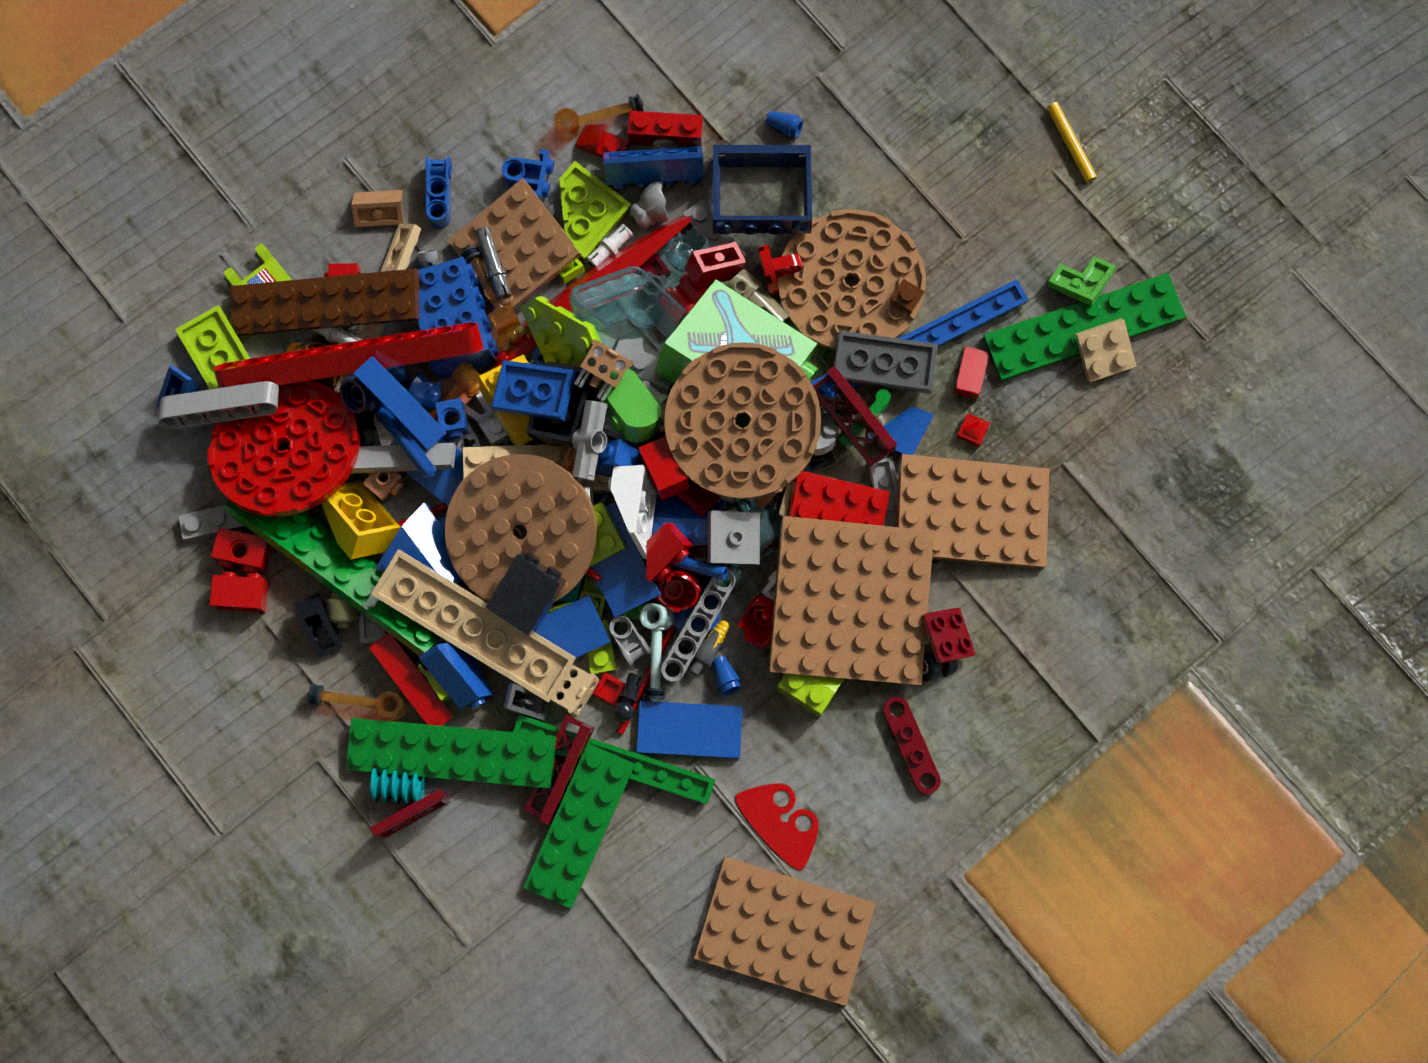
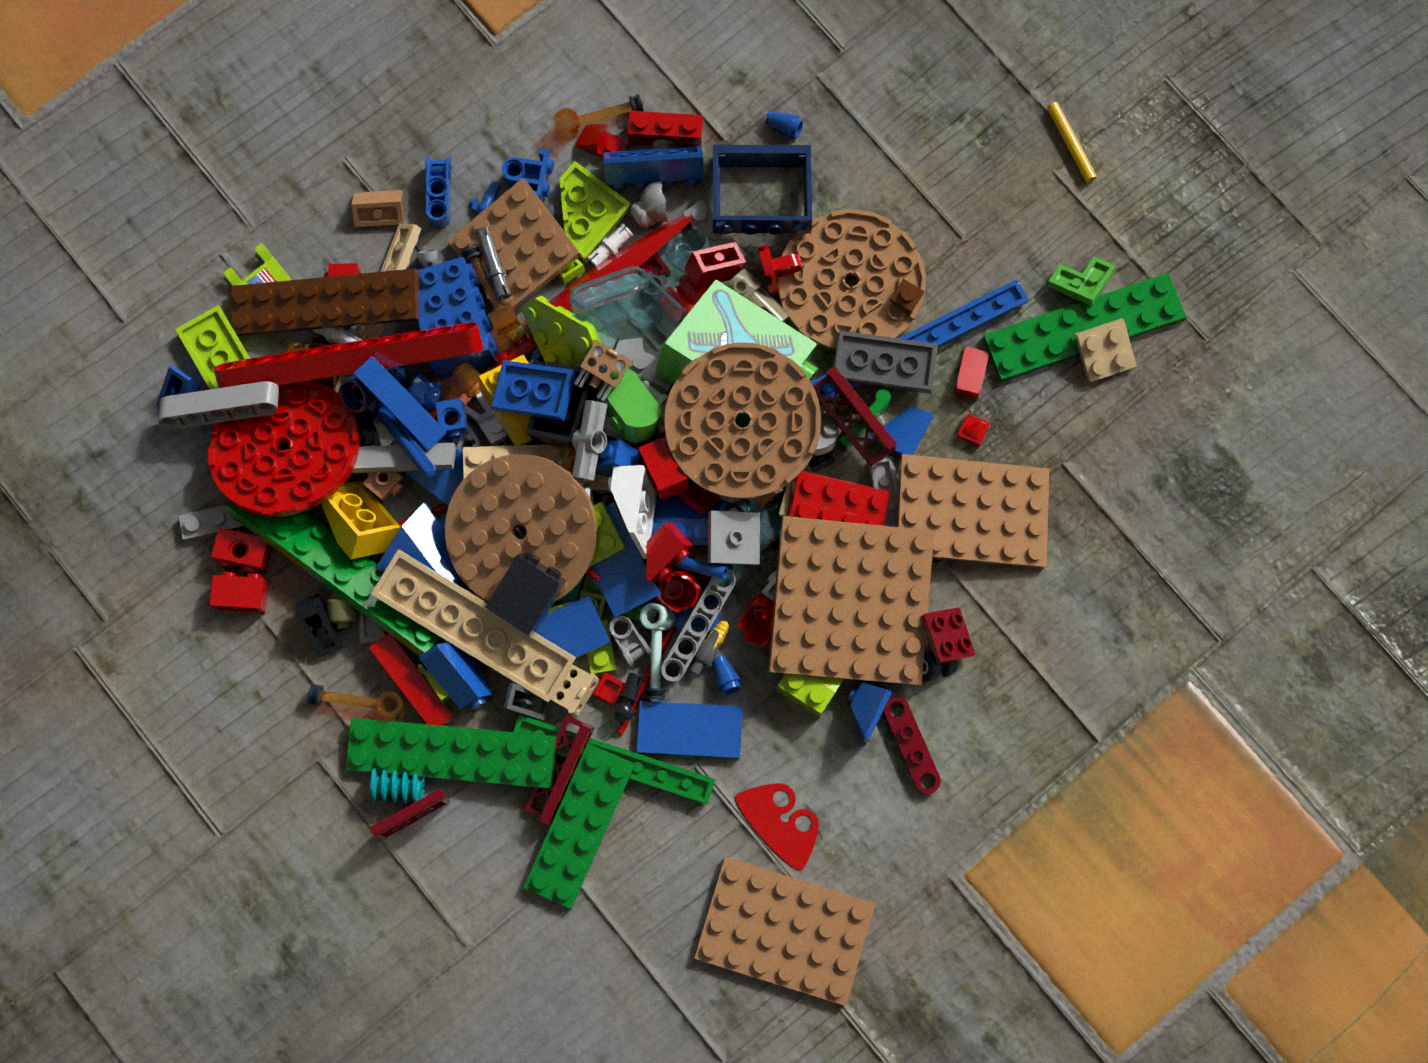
none -> blue piece [470,181,501,214]
none -> blue slope [848,682,892,745]

